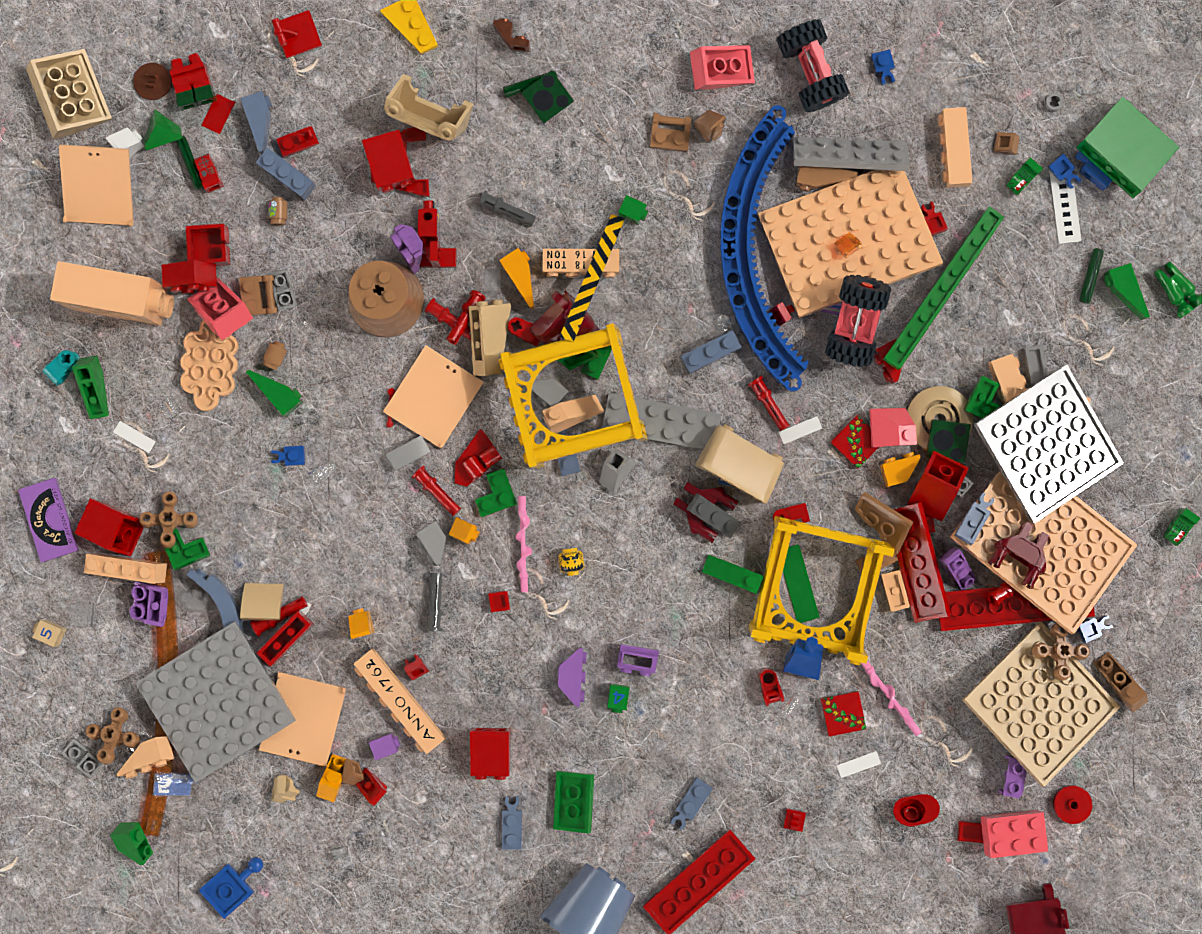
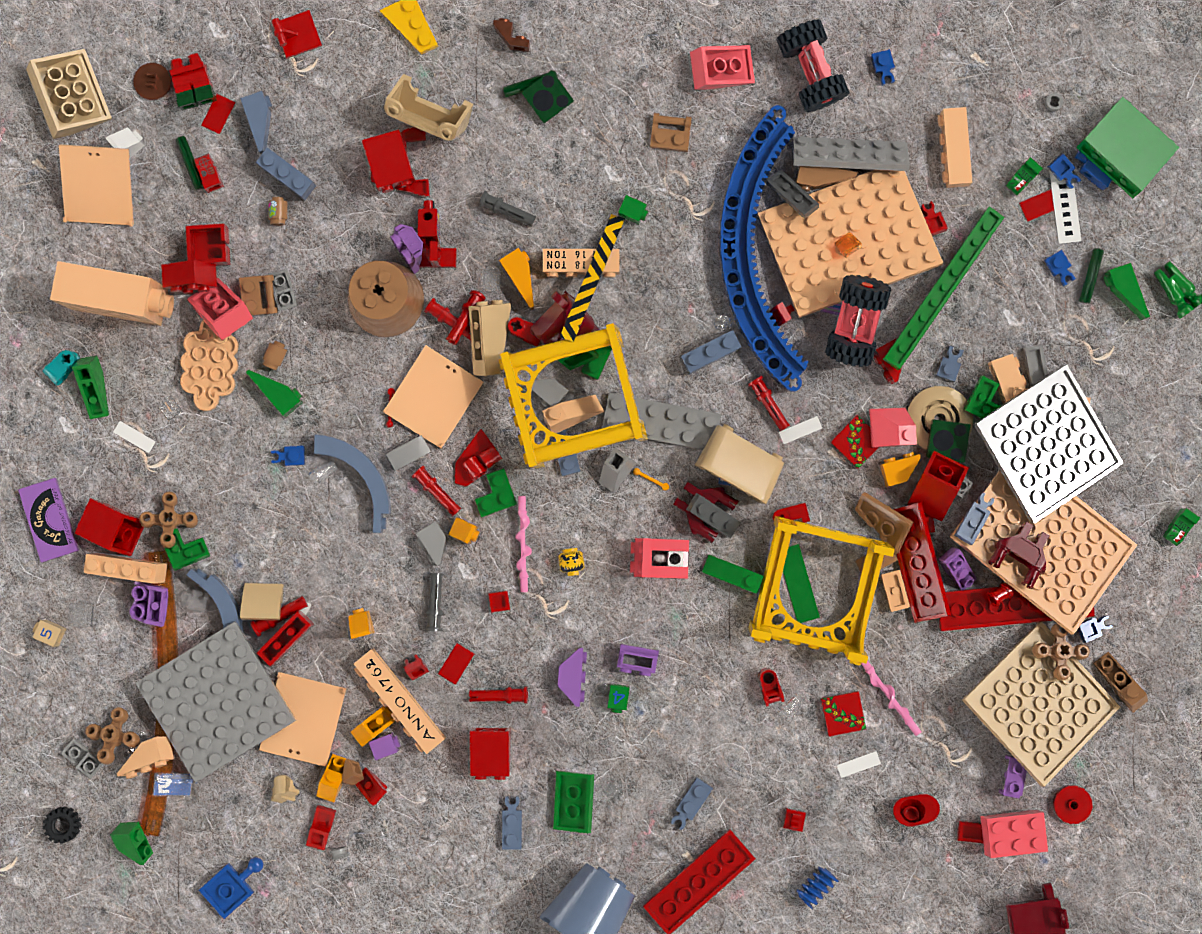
green slope [144,109,182,151] -> none
red plate [276,126,319,158] -> none
medium nougat slope [693,109,726,143] -> none
blue torso [783,637,823,680] -> none
medium nougat slope [994,132,1019,155] -> none
none -> black tyre [43,807,82,844]
none -> red slope [306,805,337,851]
none -> sand blue arch [314,435,391,533]
none -> light orange slope [351,706,395,747]
none -> red sticker [438,643,475,685]
none -> red pin [469,686,528,704]
none -> coral brick [630,538,689,579]
none -> light orange hinge [633,468,669,491]
none -> dark grey plate [767,170,819,219]
none -> blue piece [796,866,839,910]
none -> sand blue plate [936,346,964,382]
none -> red sticker [1019,189,1054,222]
none -> blue plate [1044,250,1076,286]

